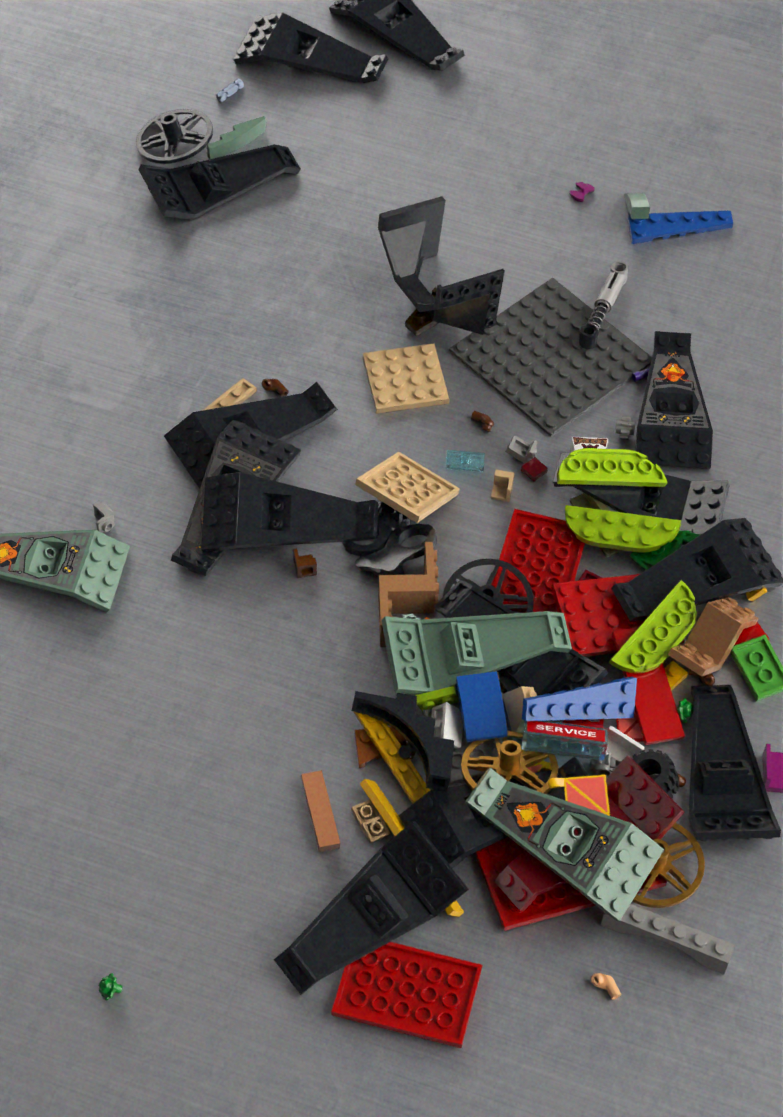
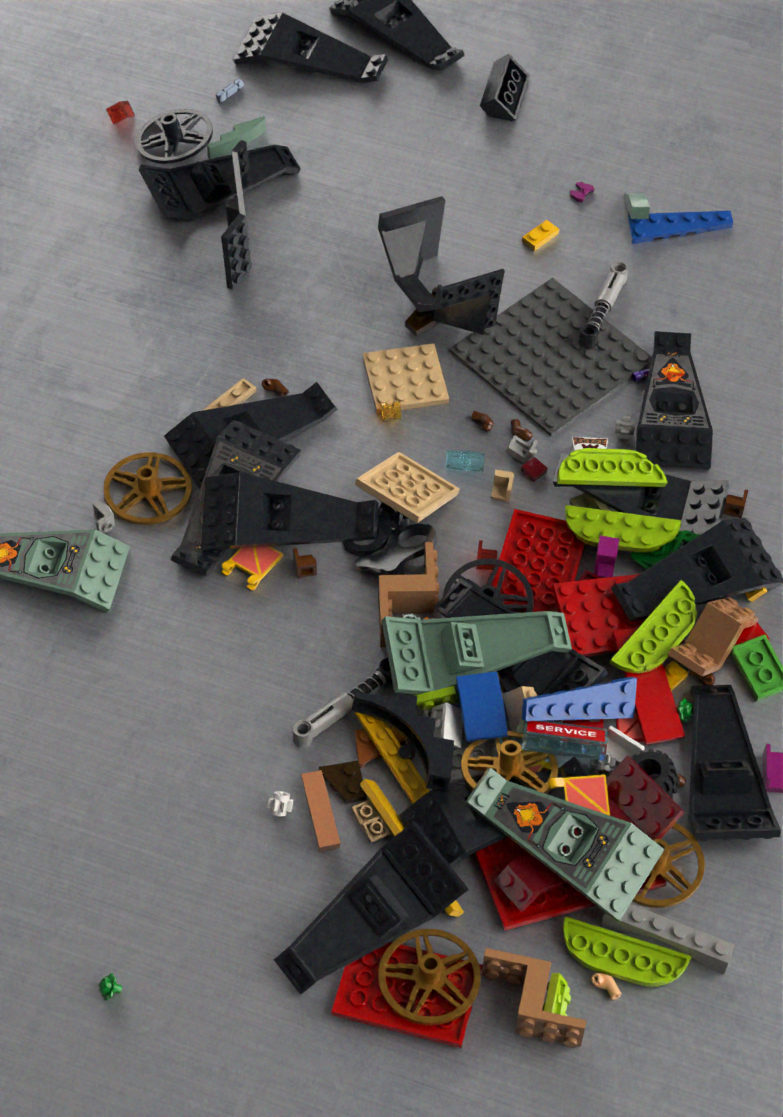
none -> pearl gold wheel [103,452,192,525]
none -> clear red panel [106,101,135,125]
none -> black wing [221,140,252,290]
none -> flag [221,546,283,591]
none -> white gear [267,791,294,816]
none -> light grey piece [292,658,393,747]
none -> dark brown wing [319,760,366,804]
none -> pearl gold wheel [378,929,481,1025]
none -> clear yellow wheel [380,401,402,421]
none -> clear red panel [476,540,497,571]
none -> black slope [480,54,530,121]
none -> medium nougat bracket [481,948,587,1047]
none -> reddish brown arm [511,419,533,441]
none -> yellow plate [522,220,559,251]
none -> lime plate [543,973,571,1016]
none -> lime plate [563,916,692,987]
none -> magenta panel [594,536,619,578]
none -> reddish brown panel [723,489,748,518]

